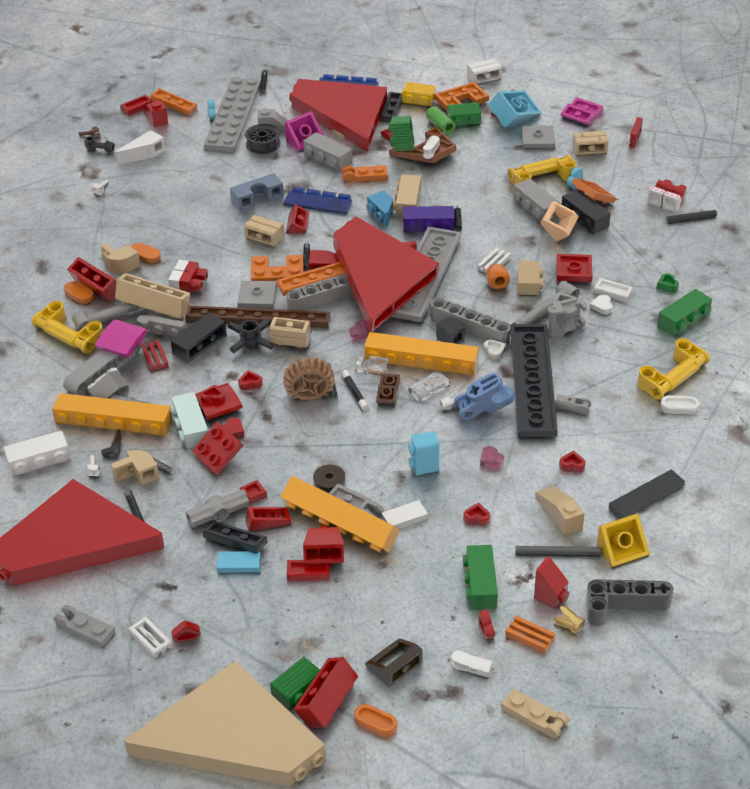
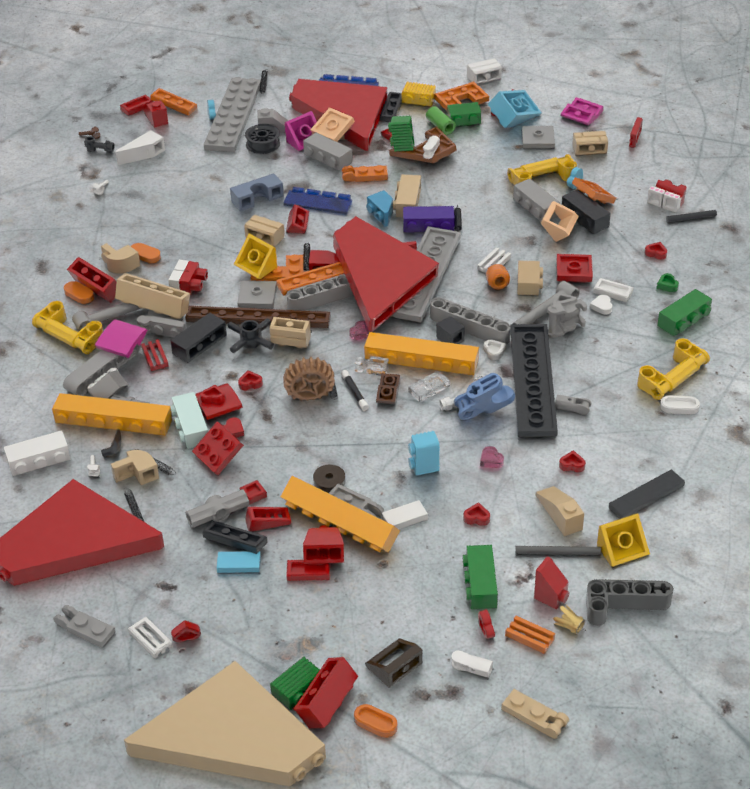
none -> yellow slope [233,233,277,279]
none -> light nougat plate [311,107,355,142]
none -> red tile [645,242,667,260]

